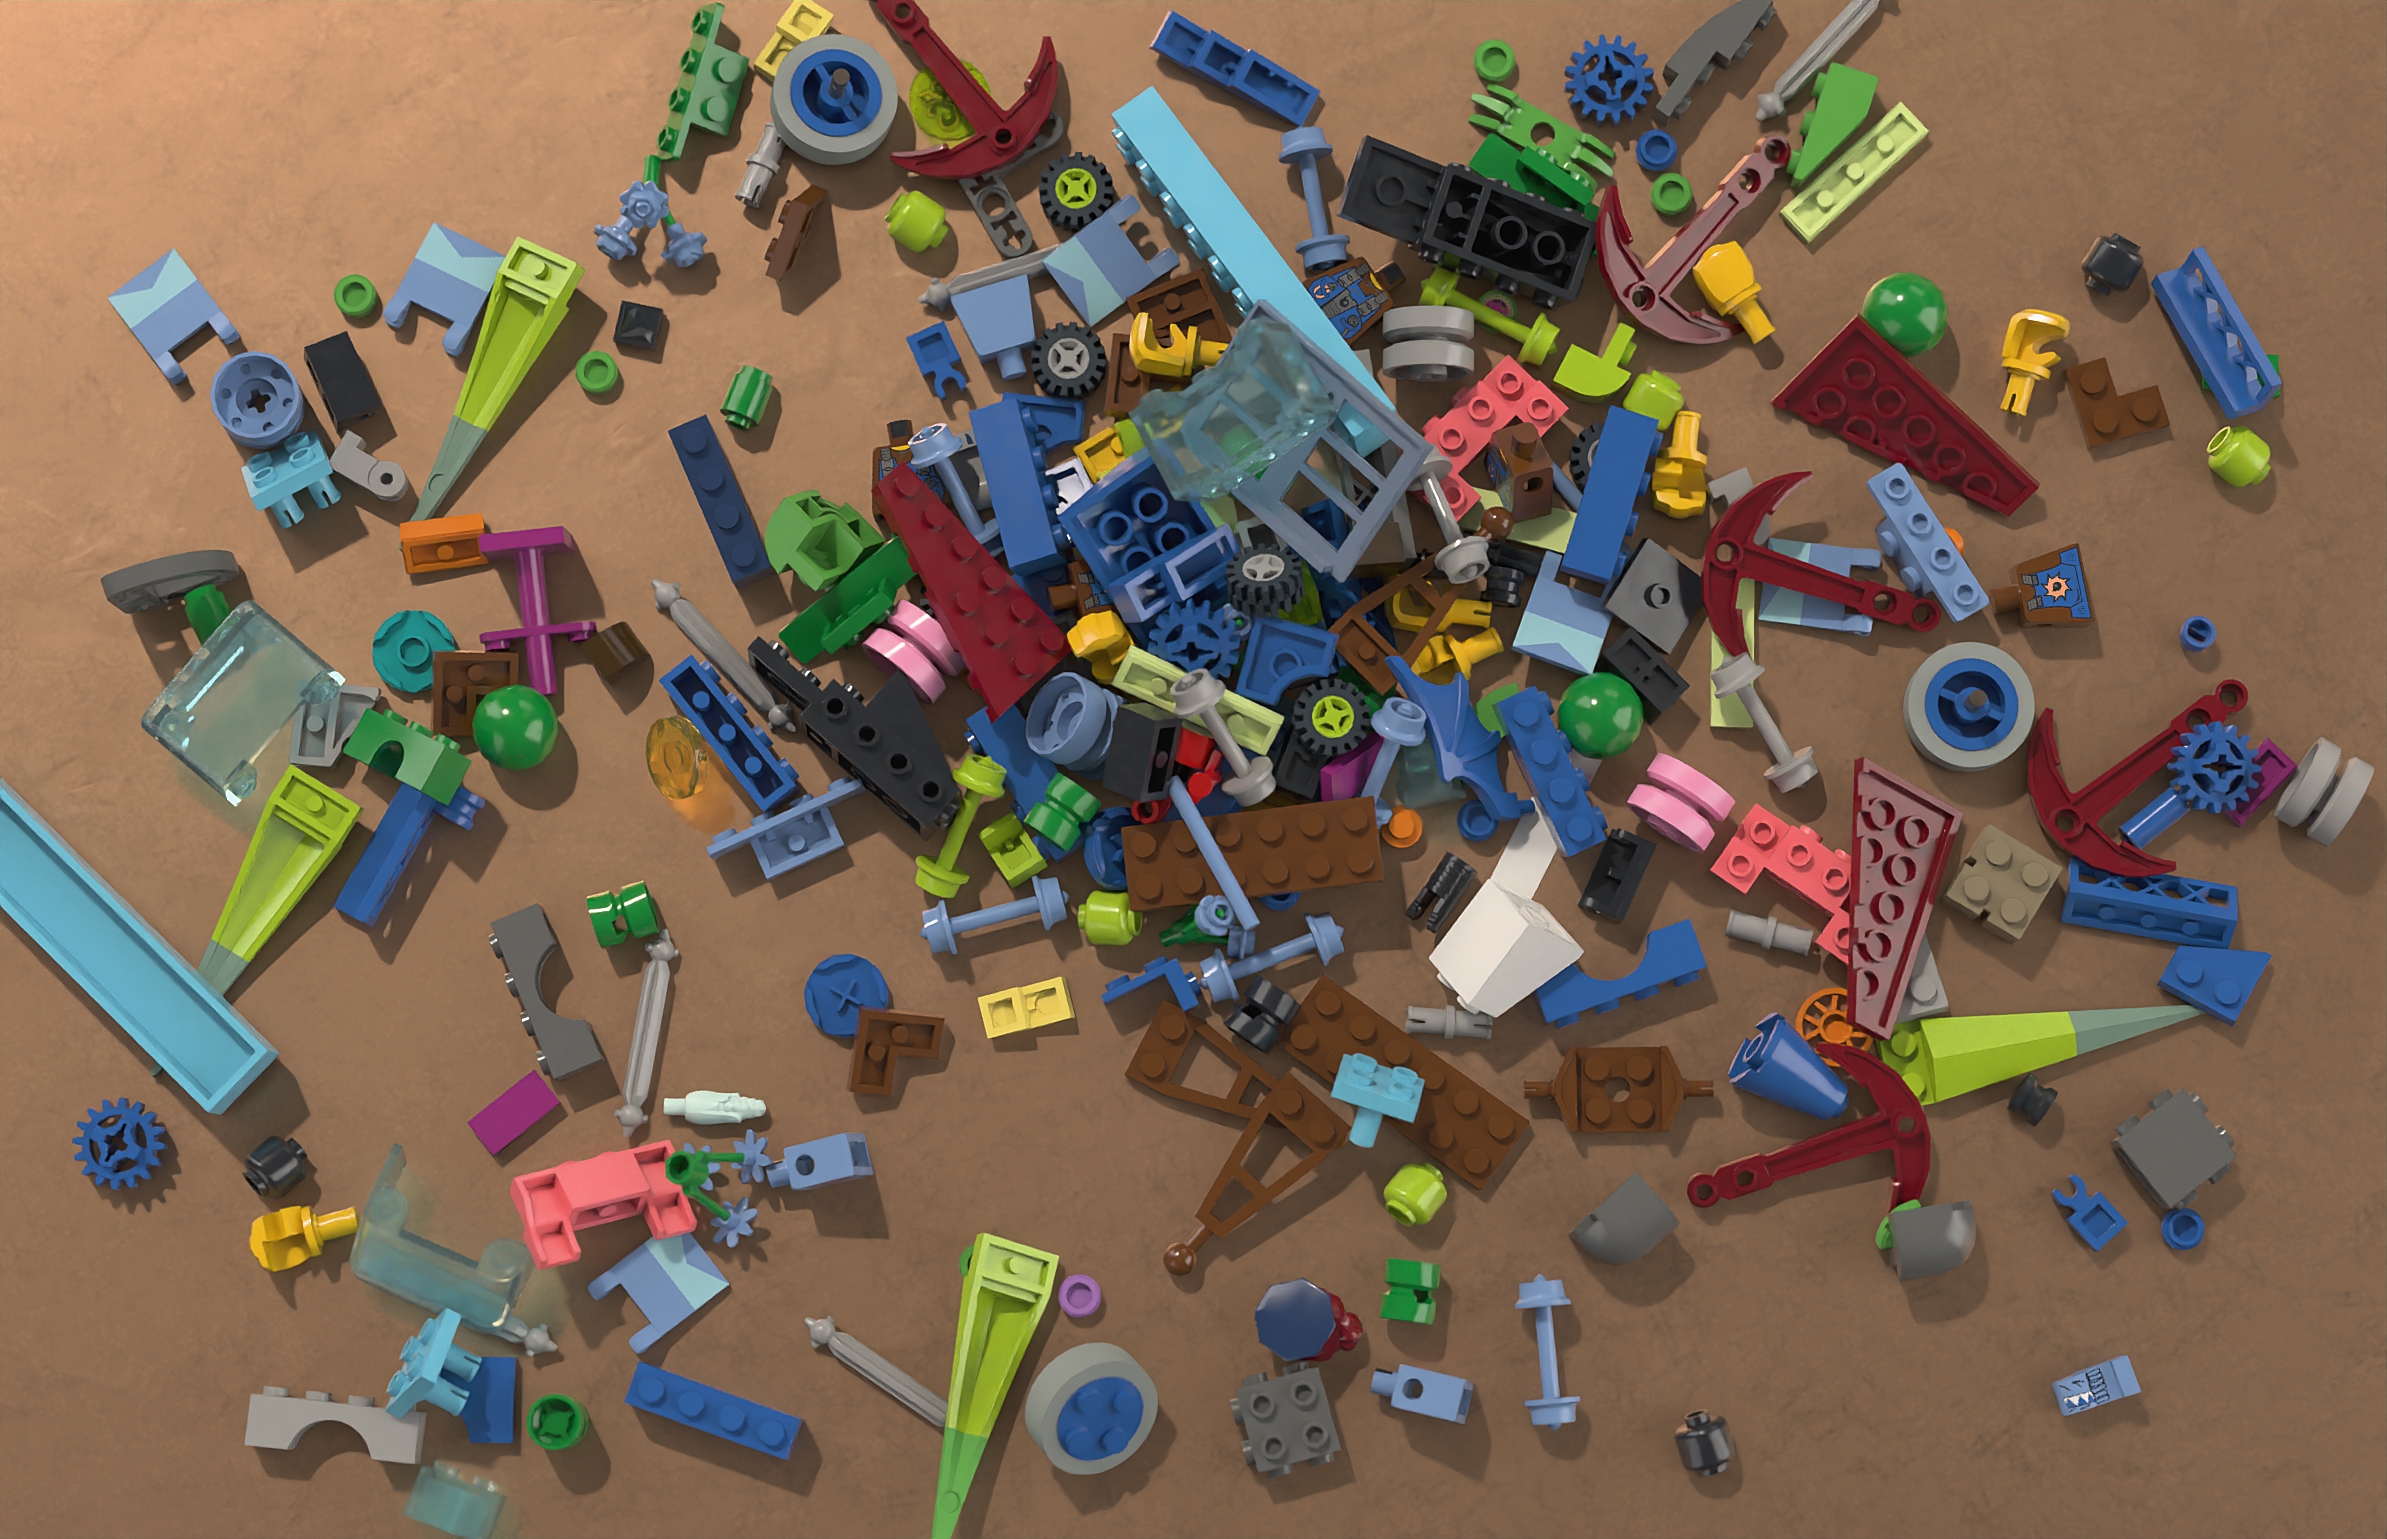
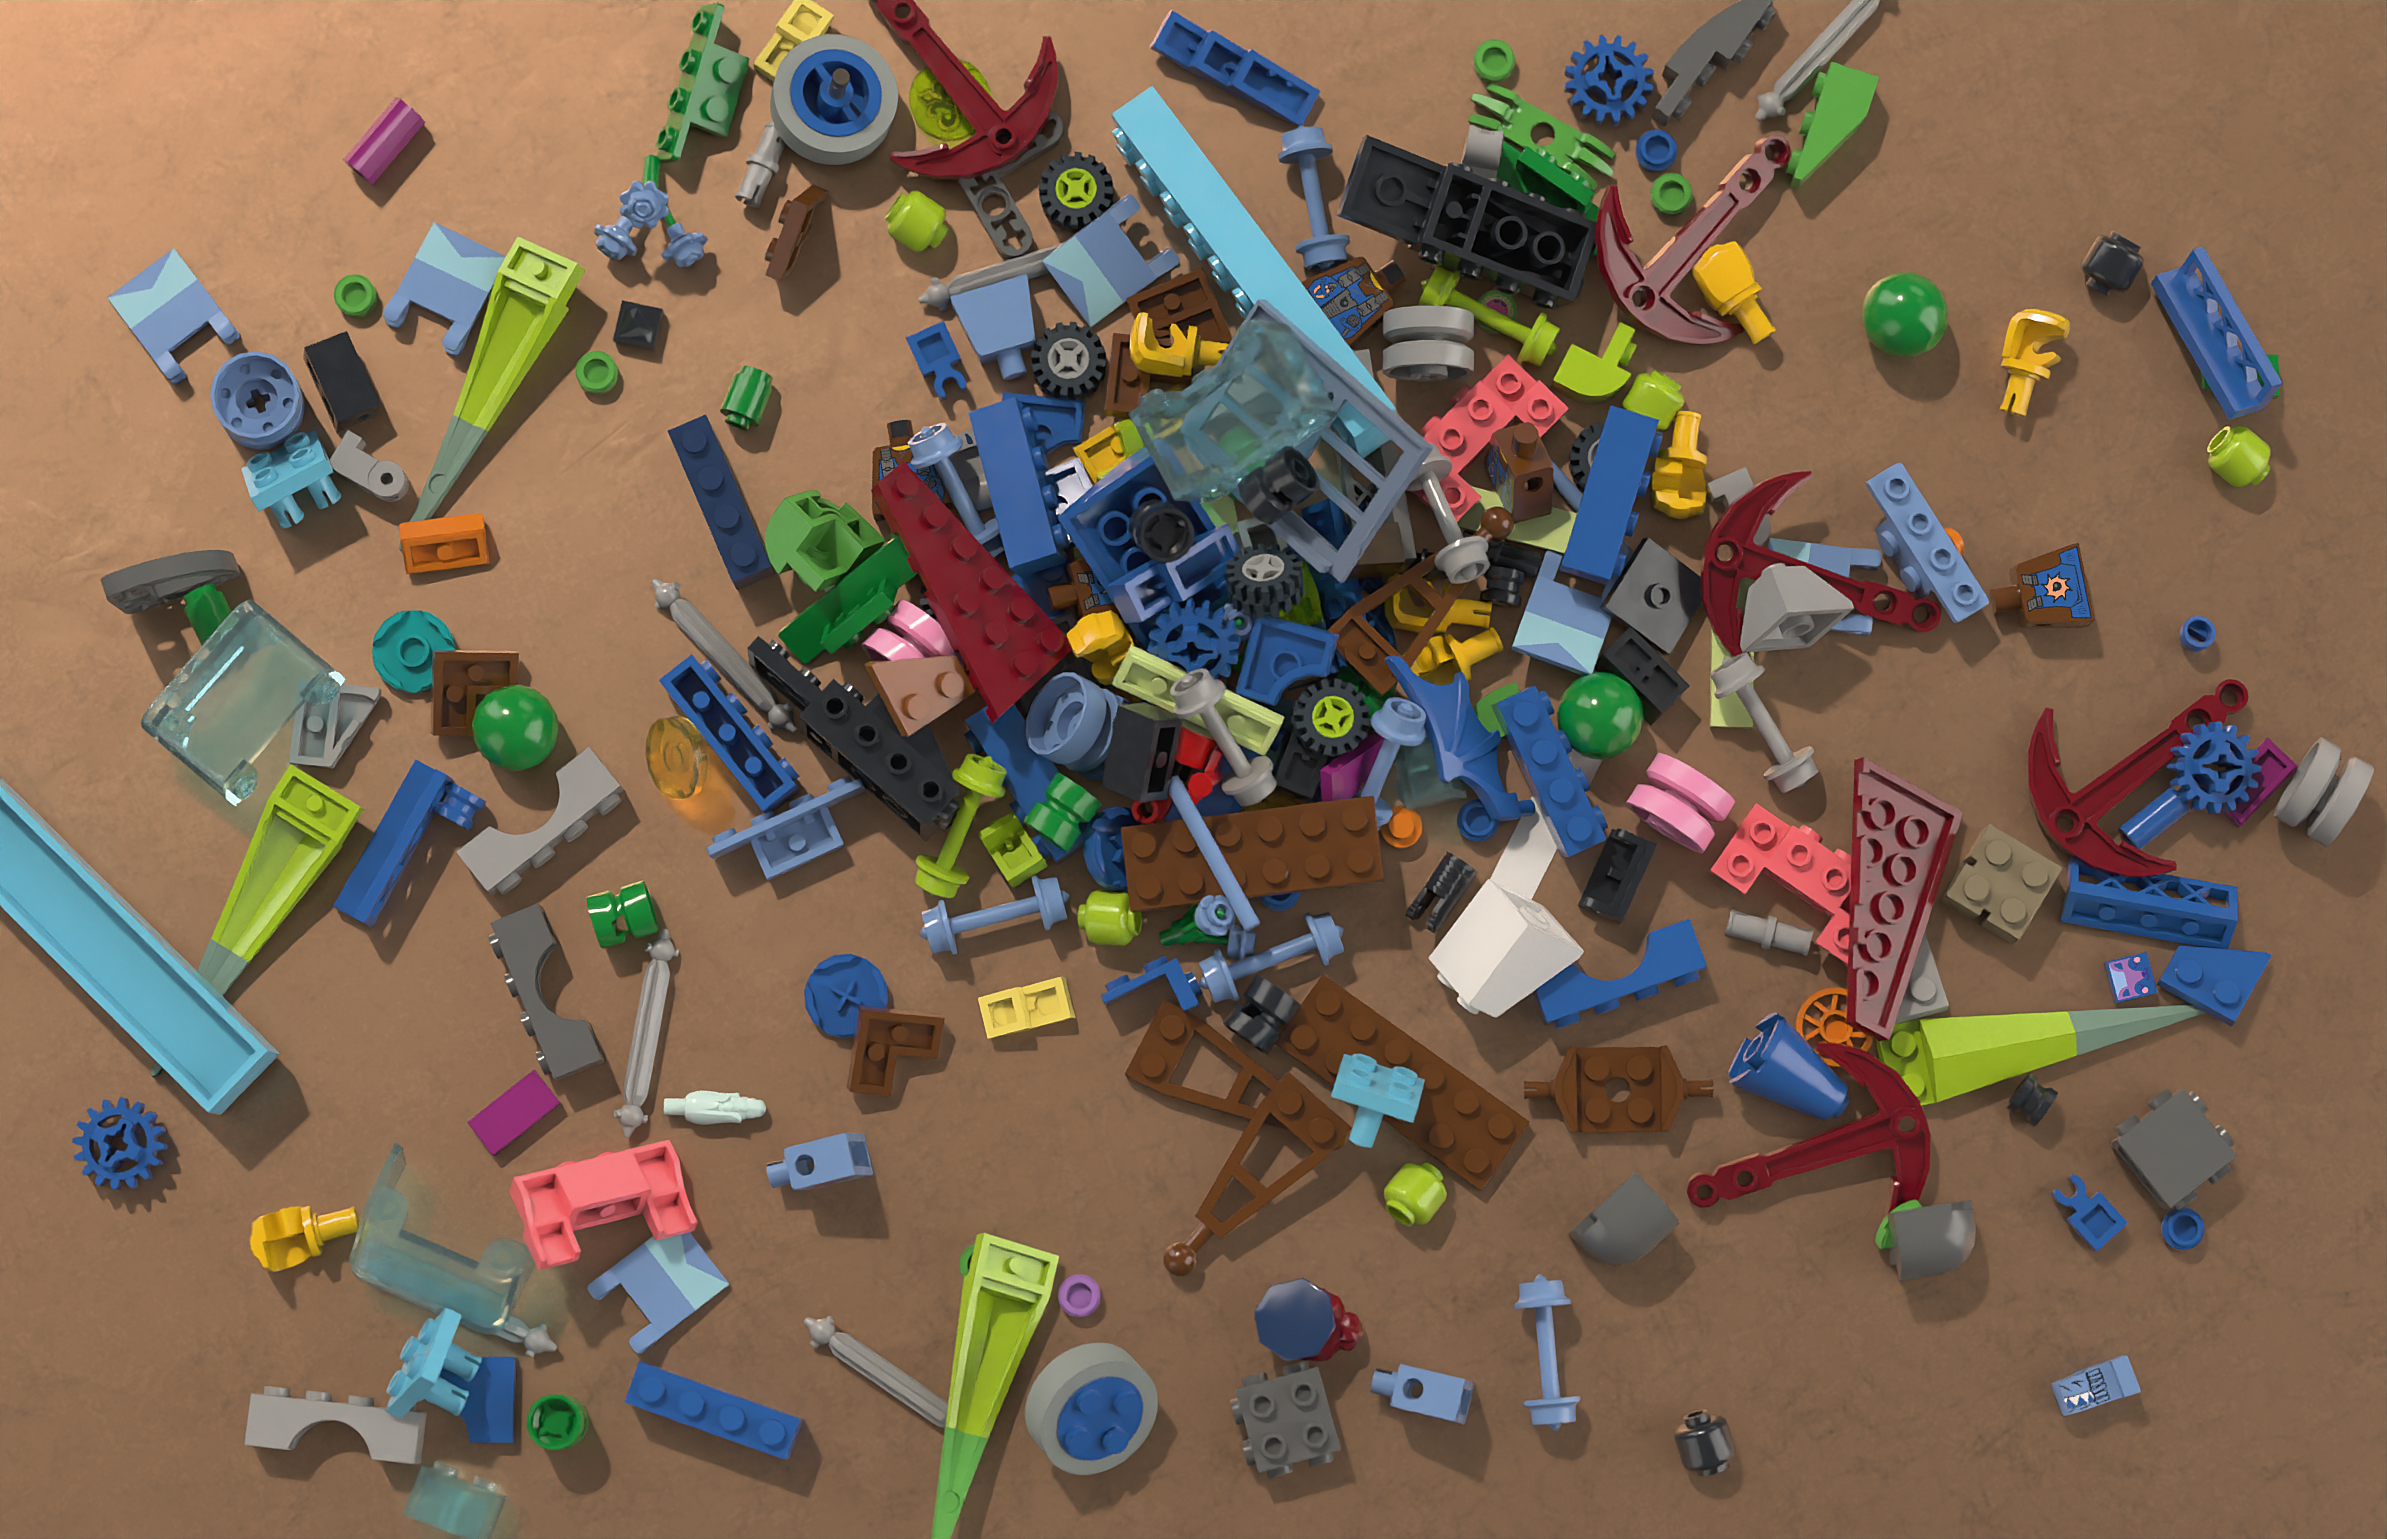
black head [242,1136,307,1199] -> none
green arch [343,708,472,806] -> none
magenta piece [478,526,597,696] -> none
dark brown brick [581,621,651,684] -> none
plant [665,1129,772,1248] -> none
green wheel [1379,1258,1441,1325] -> none
light grey pin [1405,1005,1493,1039] -> none
dark red wing [1770,313,2040,516] -> none
yellowish green tile [1779,102,1929,244] -> none
wheel [1903,642,2035,772] -> none
reddish brown plate [2063,357,2170,450] -> none
none -> magenta axle [343,97,425,184]
none -> light grey arch [456,747,625,895]
none -> wing [864,655,975,736]
none -> black wheel [1129,499,1194,563]
none -> black wheel [1238,446,1319,525]
none -> light grey leg [1461,125,1505,178]
none -> light grey slope [1740,563,1854,652]
none -> tile [2104,952,2158,1004]

